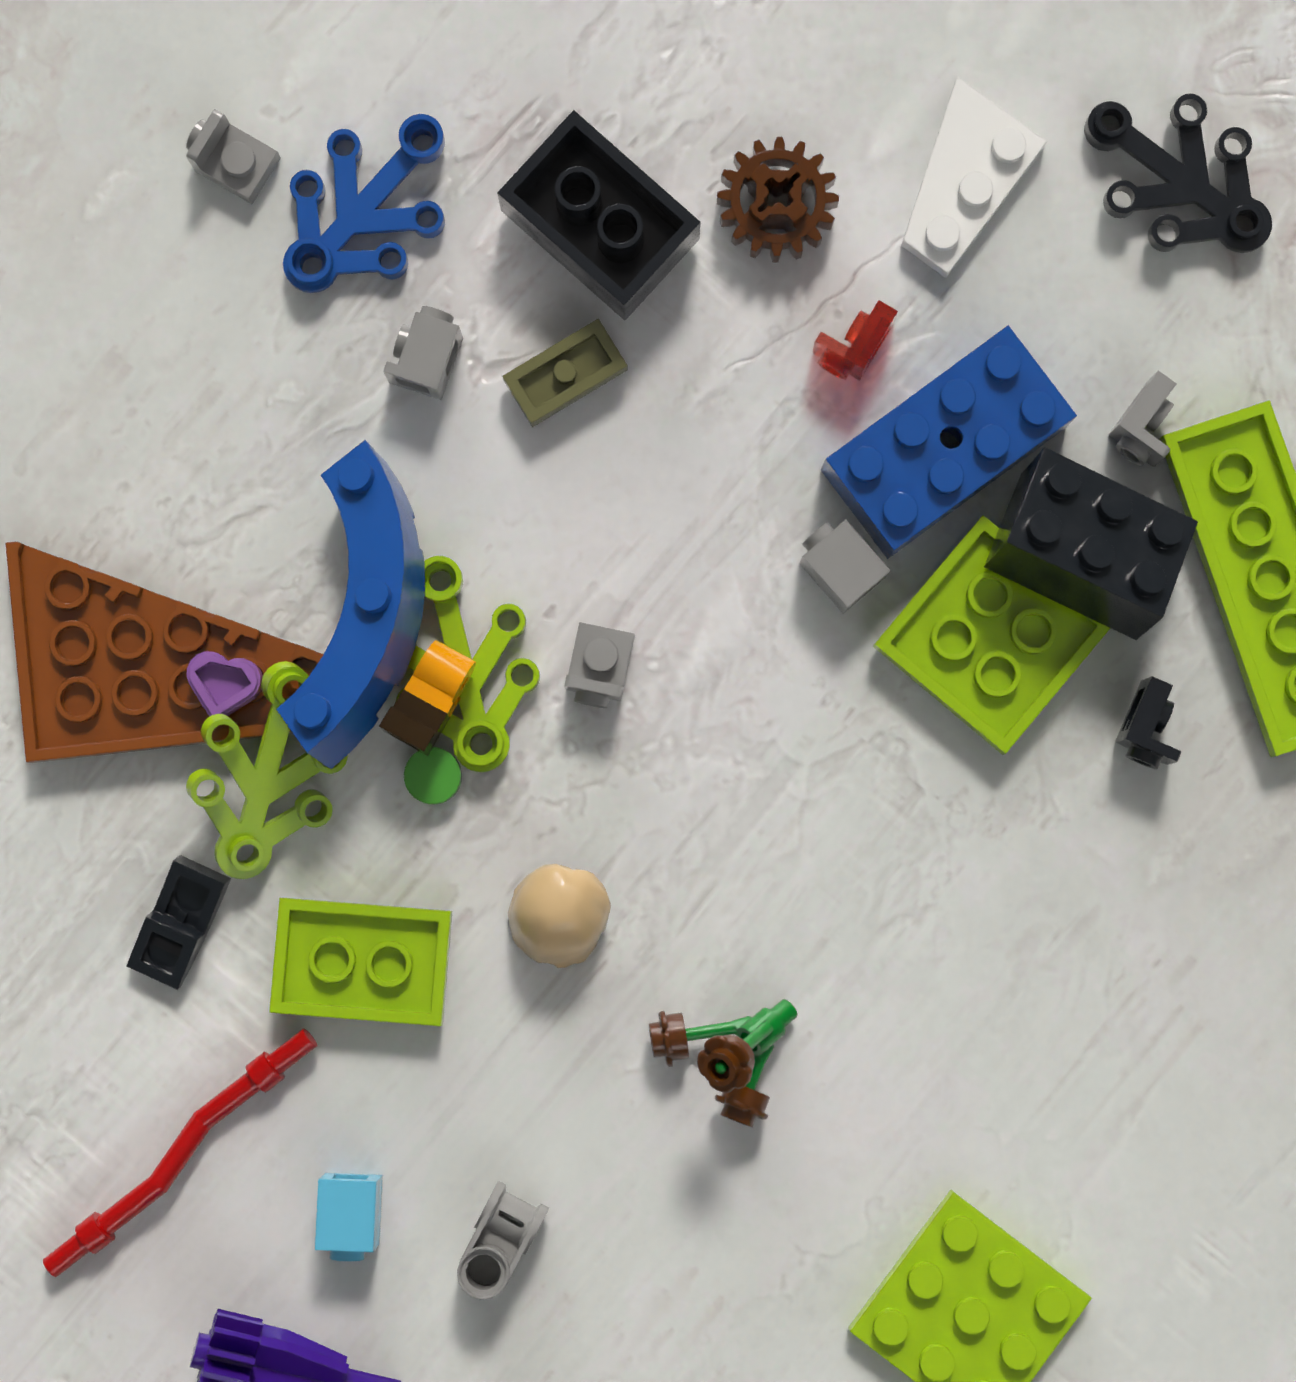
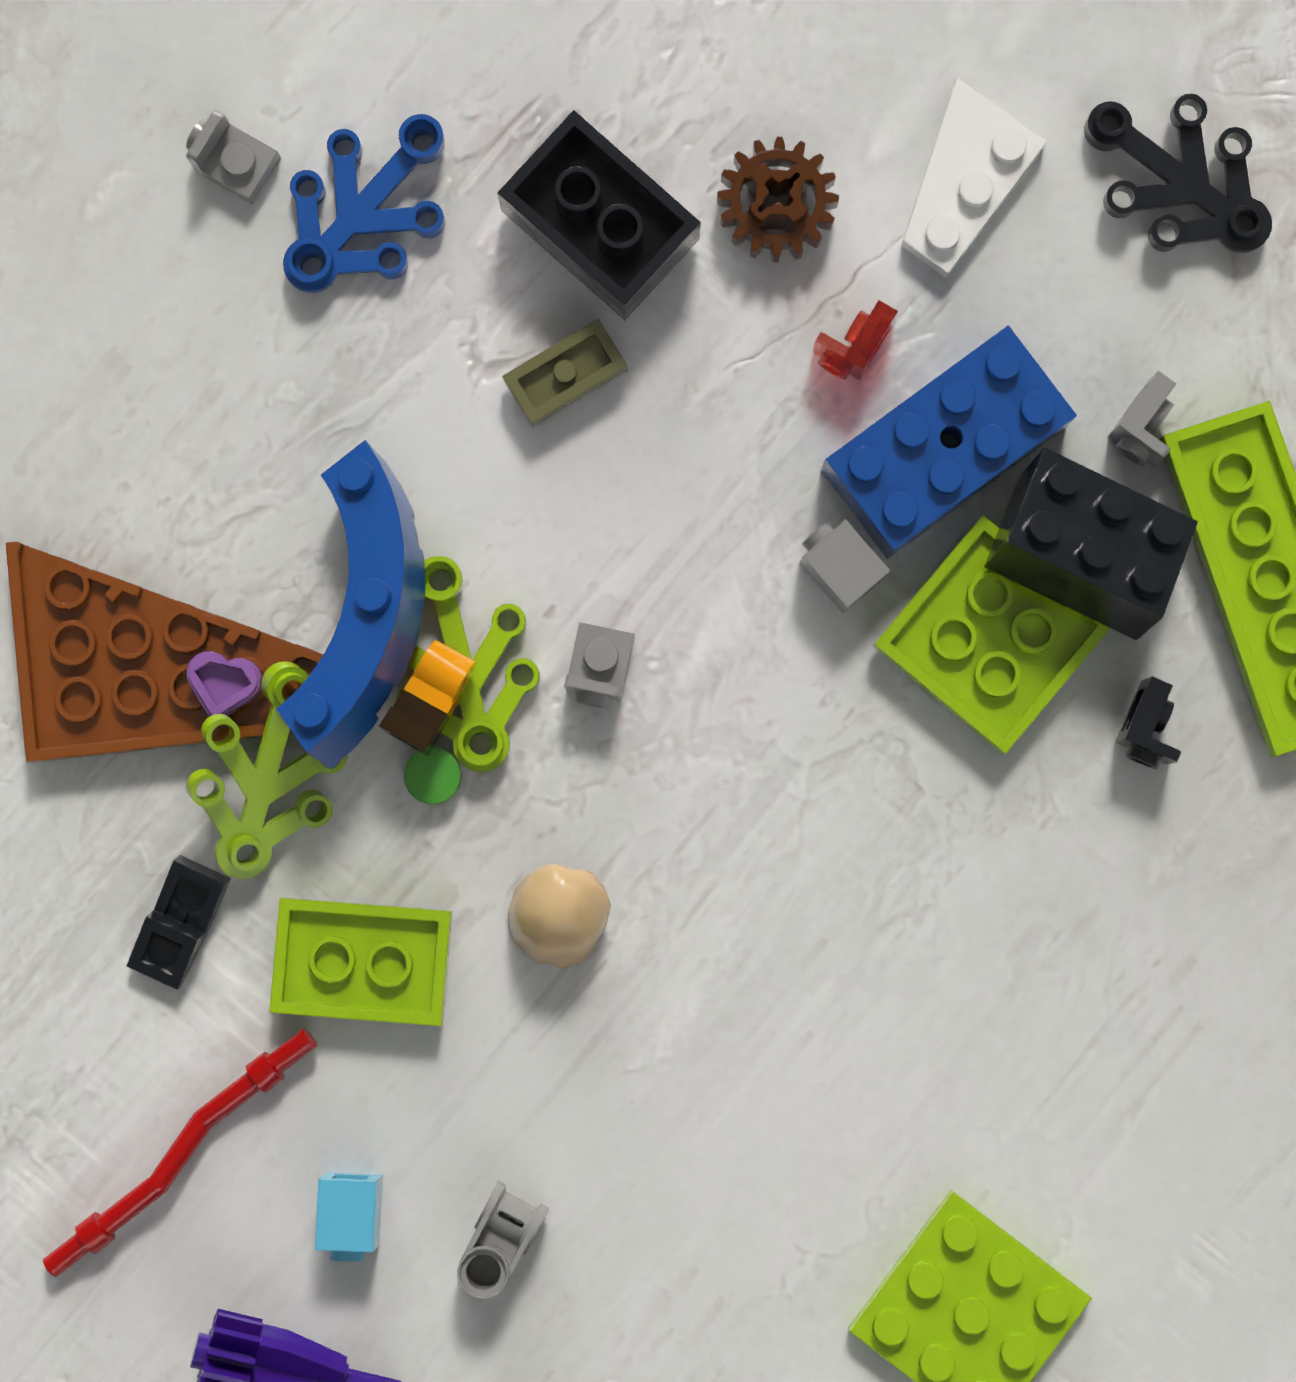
light grey brick [383,306,463,400] -> none
reddish brown plant [649,999,798,1128] -> none

